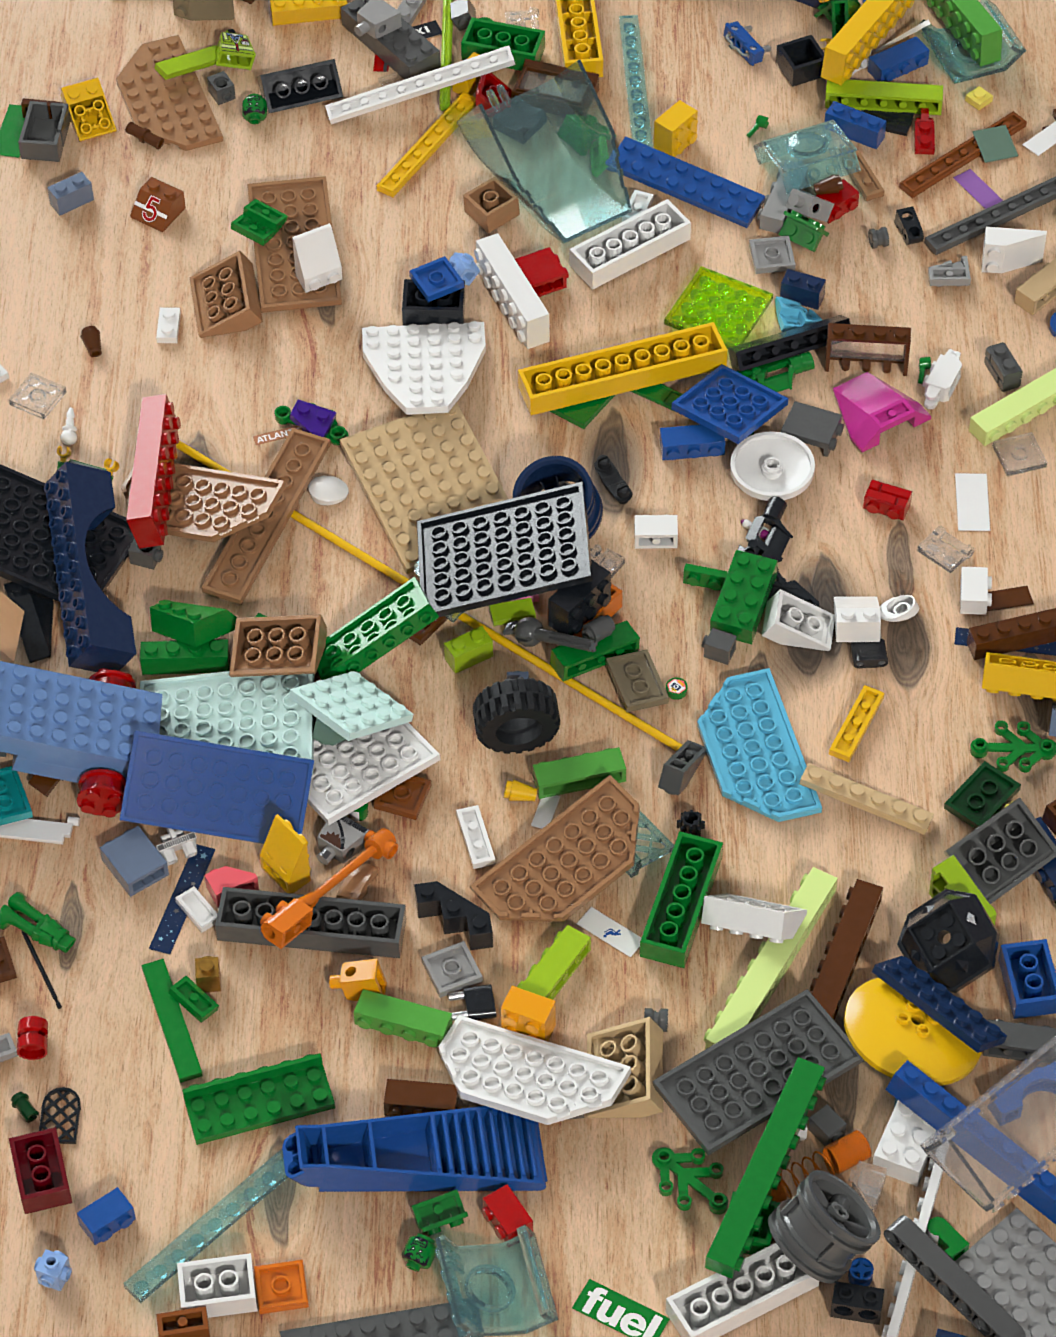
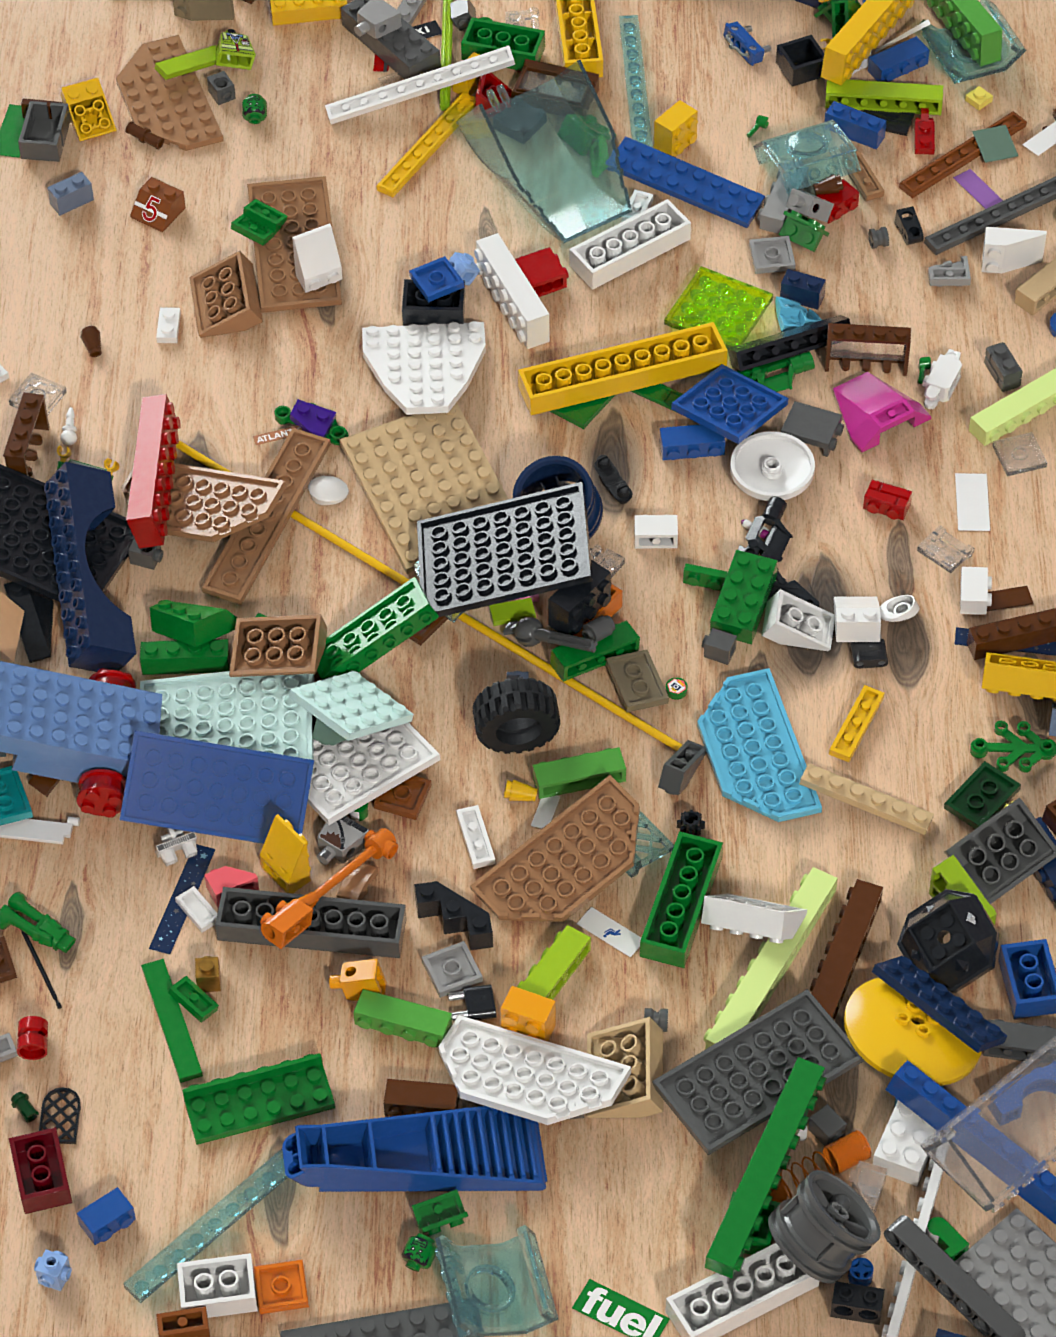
sand blue brick [99,826,169,897] -> none
black slope [257,59,343,114] -> none
lime brick [444,626,493,674] -> none
medium nougat brick [463,176,520,233] -> none
red brick [481,1184,533,1246] -> none
green plant [652,1147,728,1215] -> none
none -> reddish brown window [3,392,50,477]

